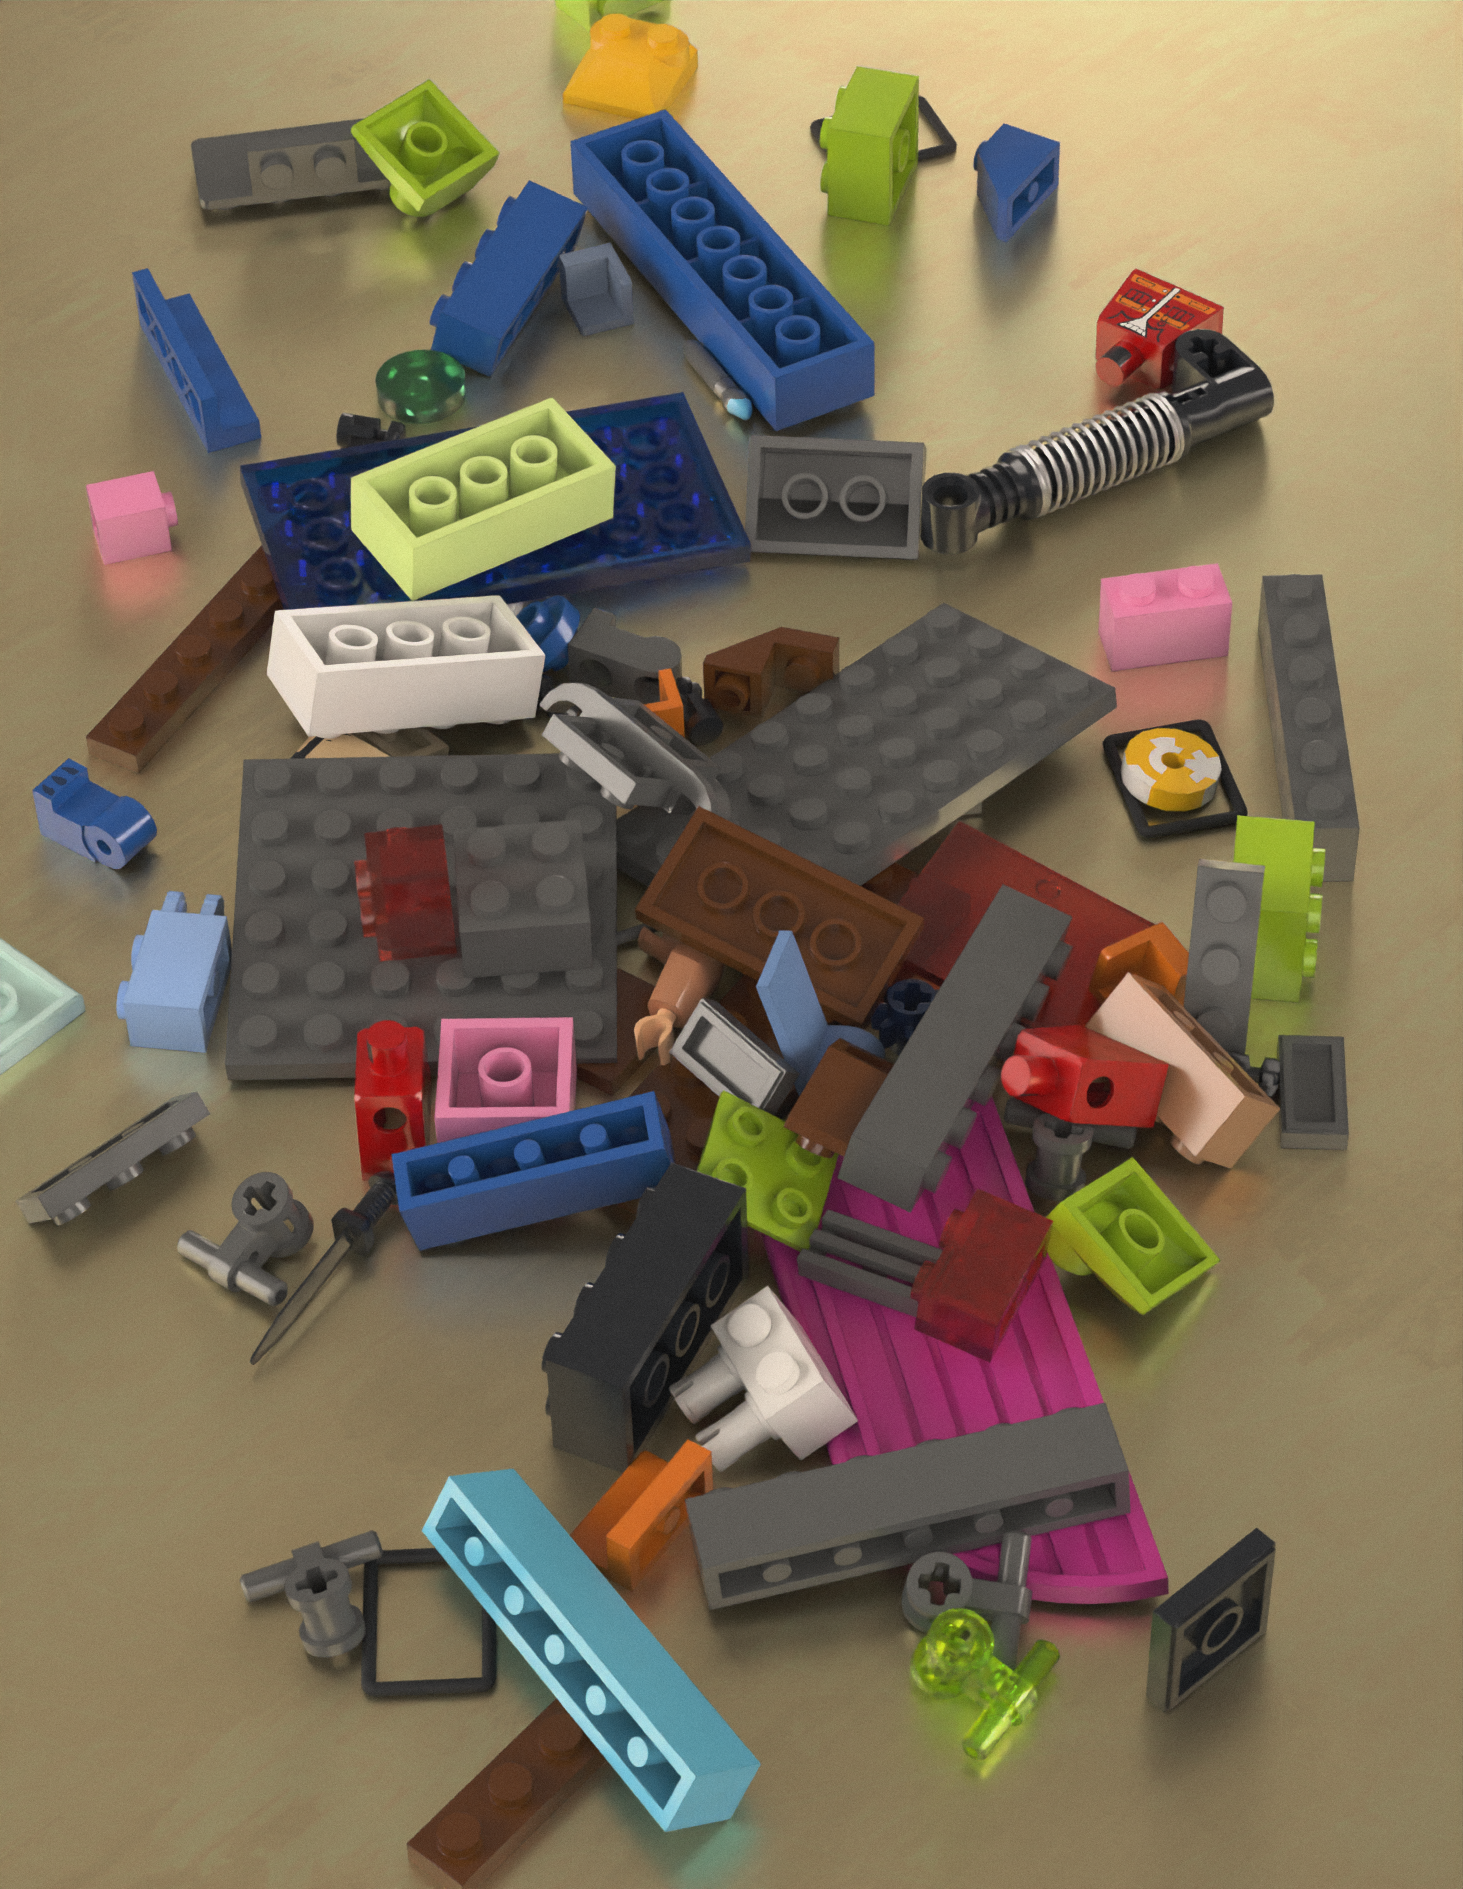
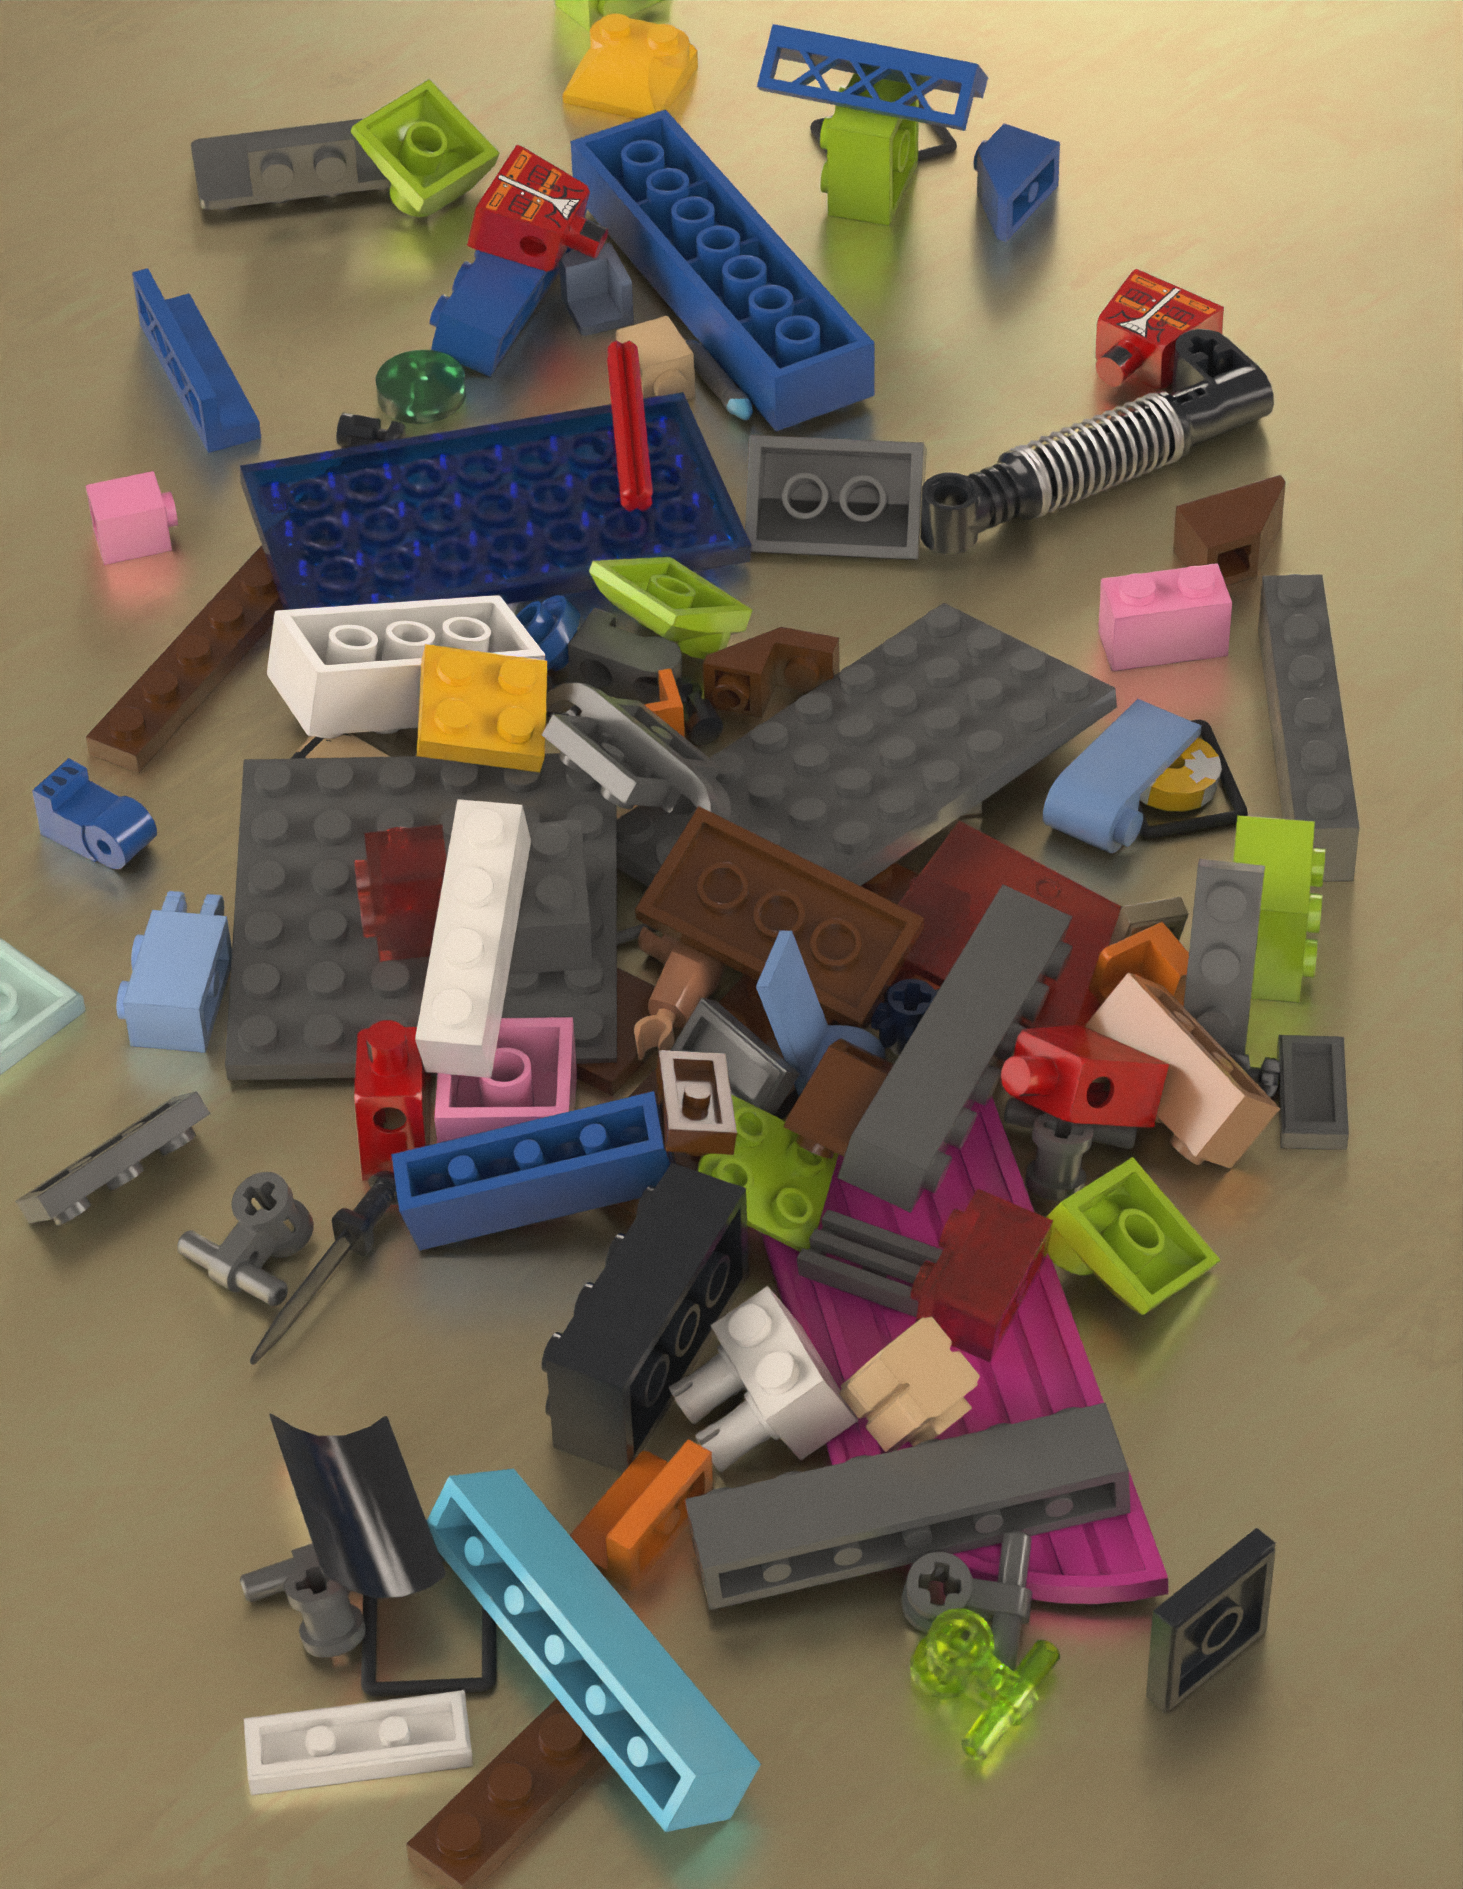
yellowish green brick [351,397,616,601] -> none
none -> white tile [244,1690,473,1795]
none -> black sticker [269,1413,446,1598]
none -> white brick [415,799,531,1078]
none -> yellow plate [417,644,547,772]
none -> red torso [467,144,609,271]
none -> lime slope [589,557,753,659]
none -> red axle [607,340,653,511]
none -> tan brick [616,316,695,412]
none -> reddish brown plate [656,1050,737,1156]
none -> blue fence [757,24,988,131]
none -> tan brick [839,1317,980,1452]
none -> medium blue door [1043,699,1202,853]
none -> dark tan tile [1108,897,1189,946]
none -> reddish brown slope [1173,475,1286,586]

